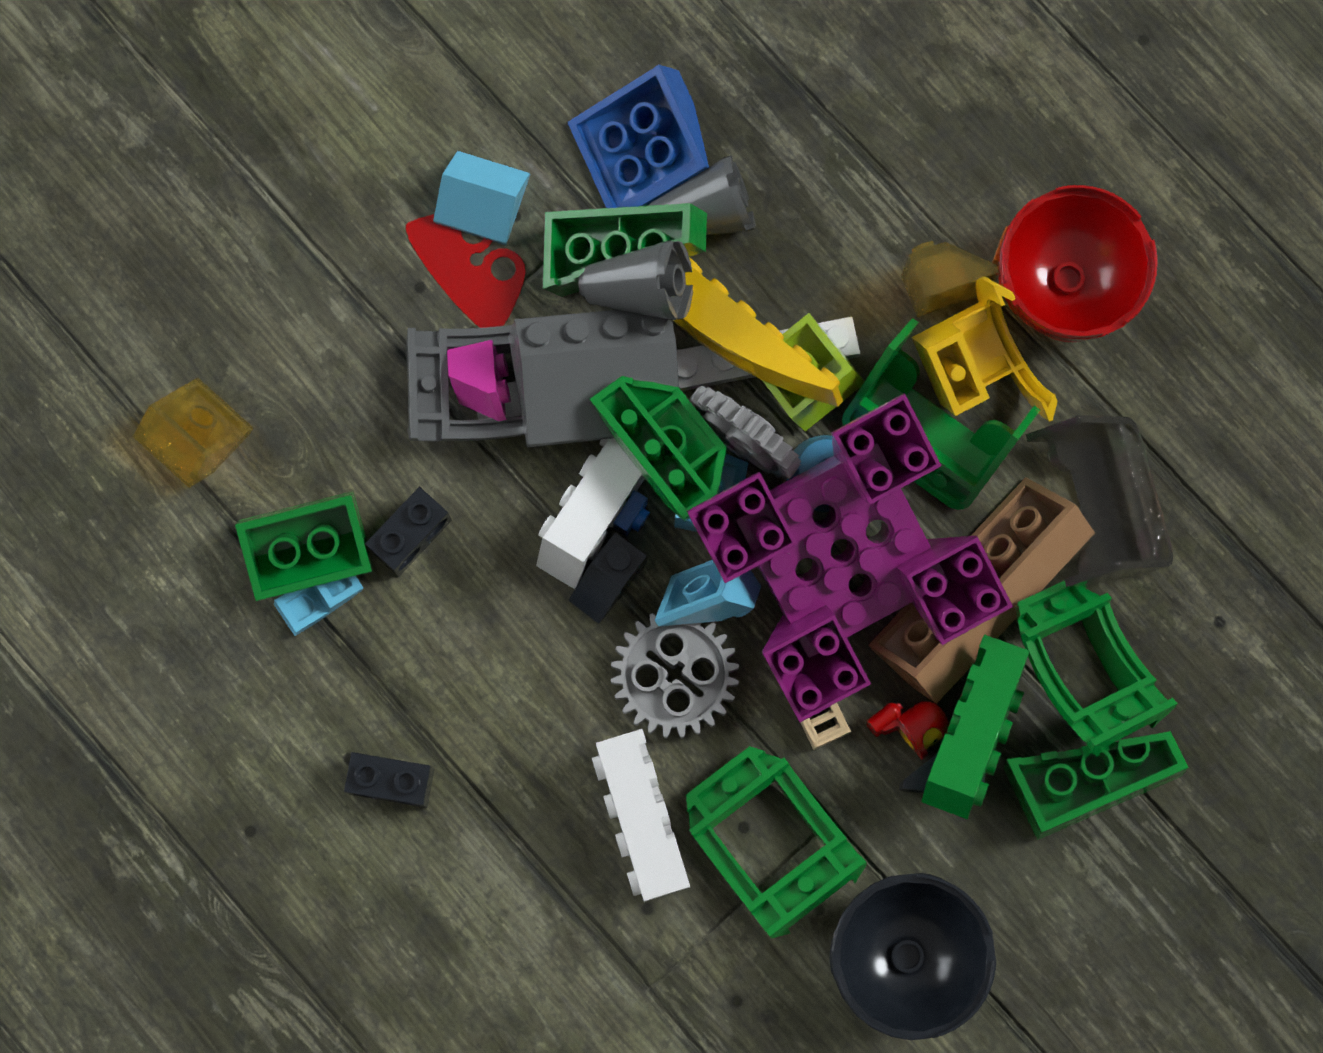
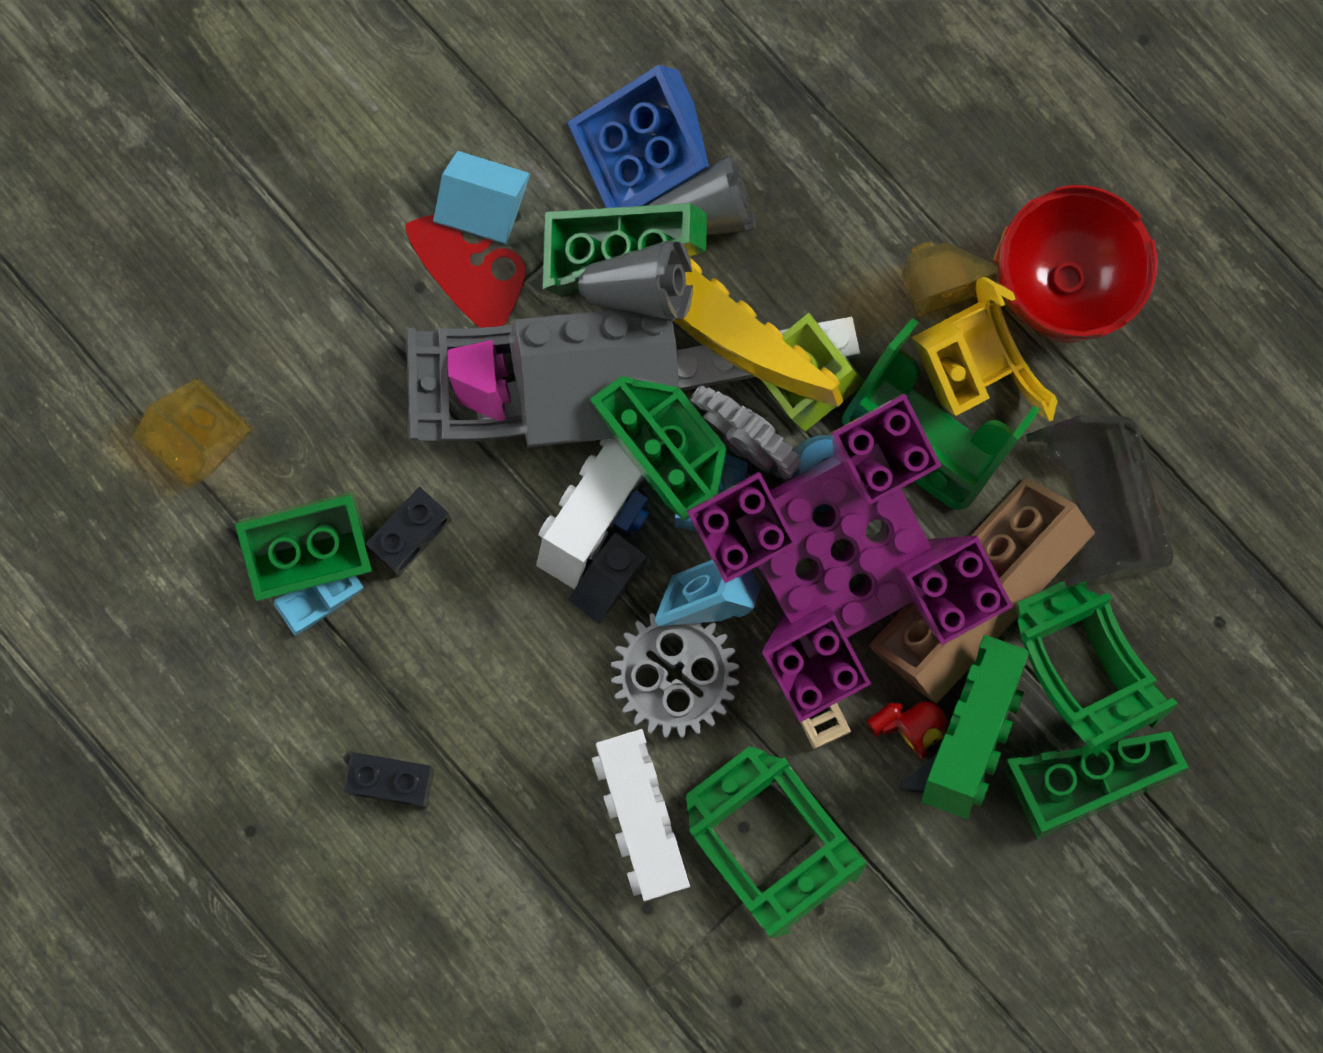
black rock [830,873,997,1040] -> none

